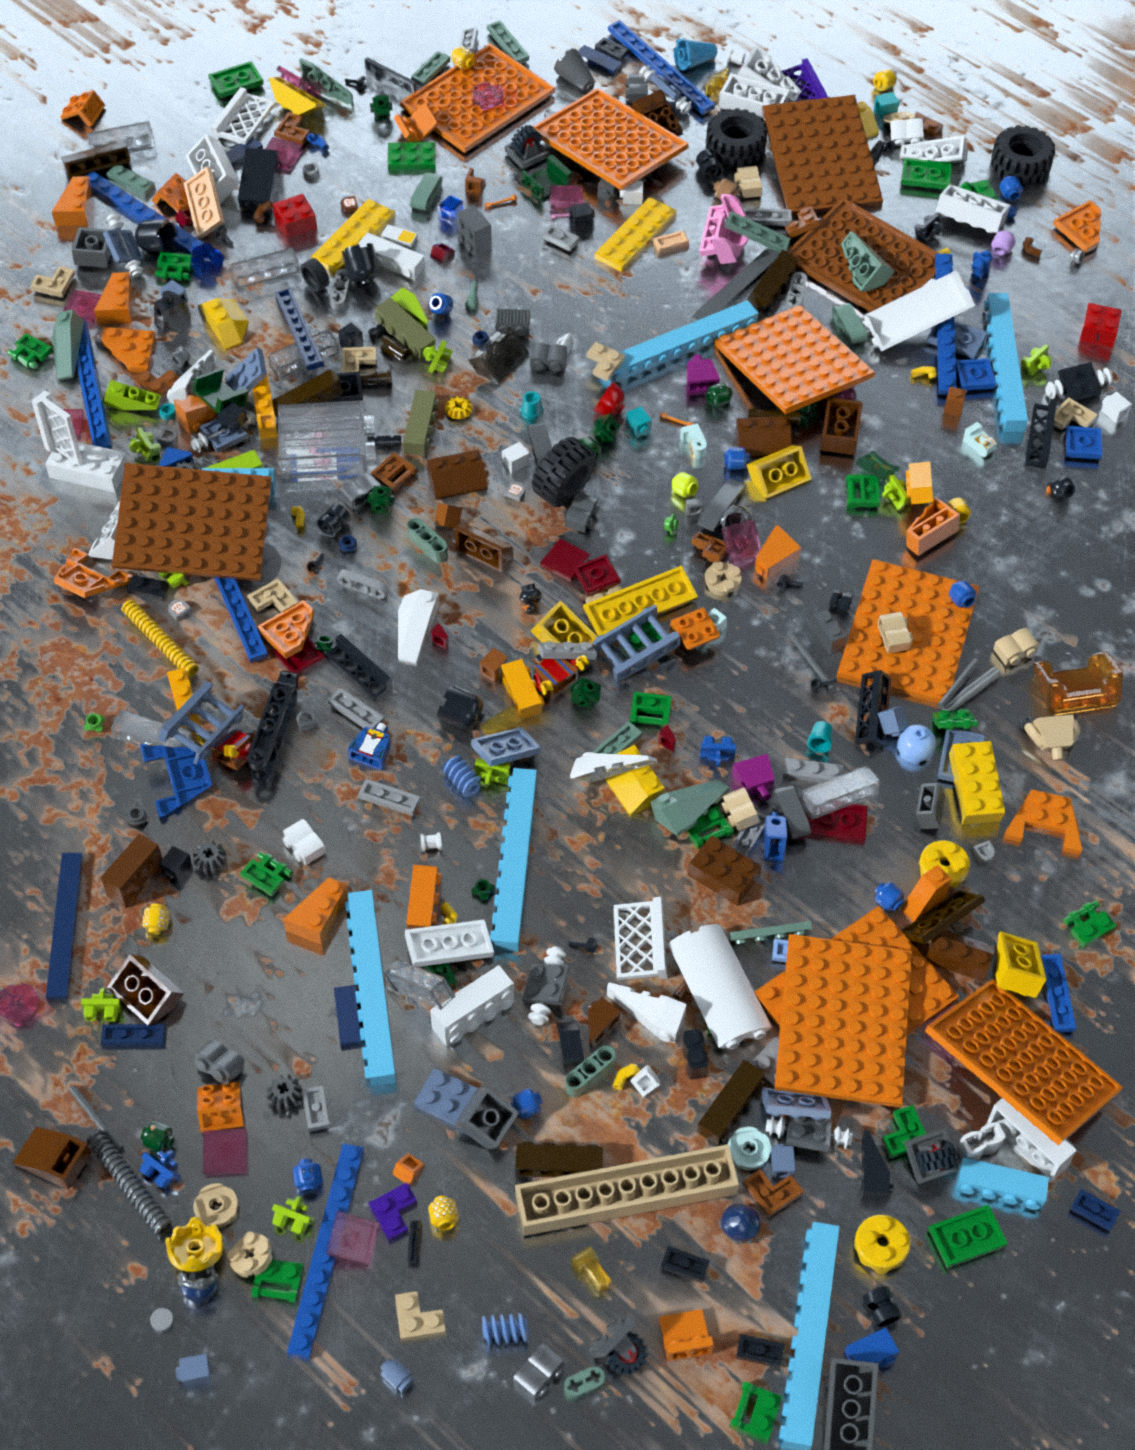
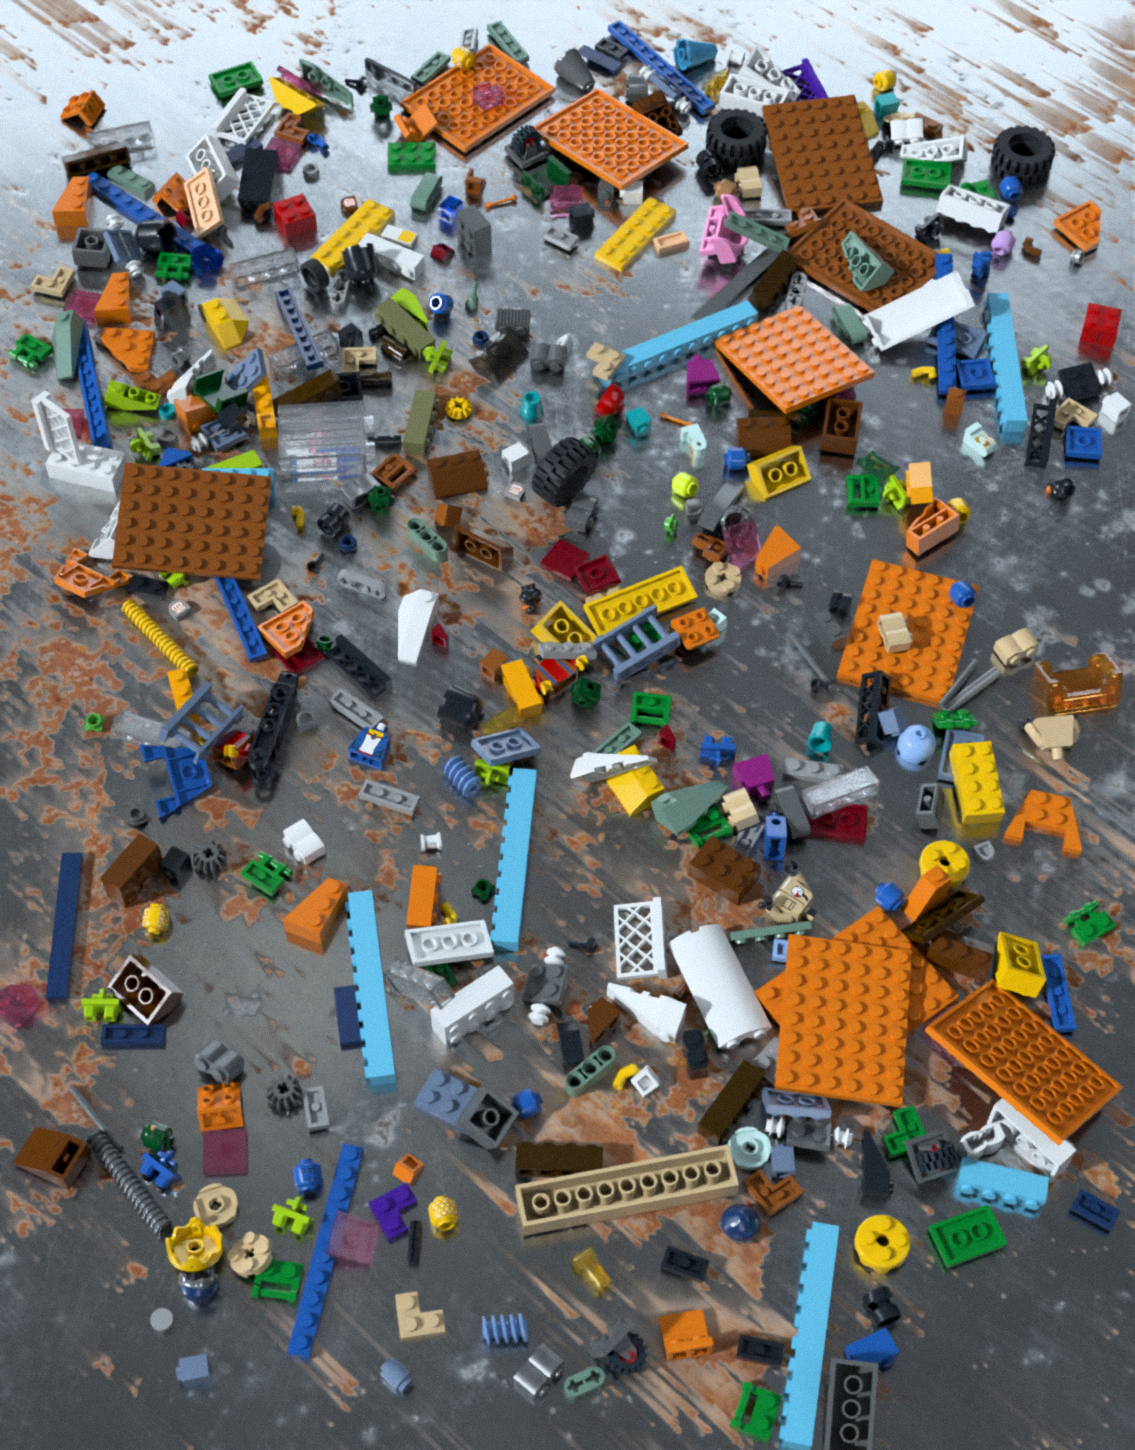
none -> tan torso [758,860,819,923]

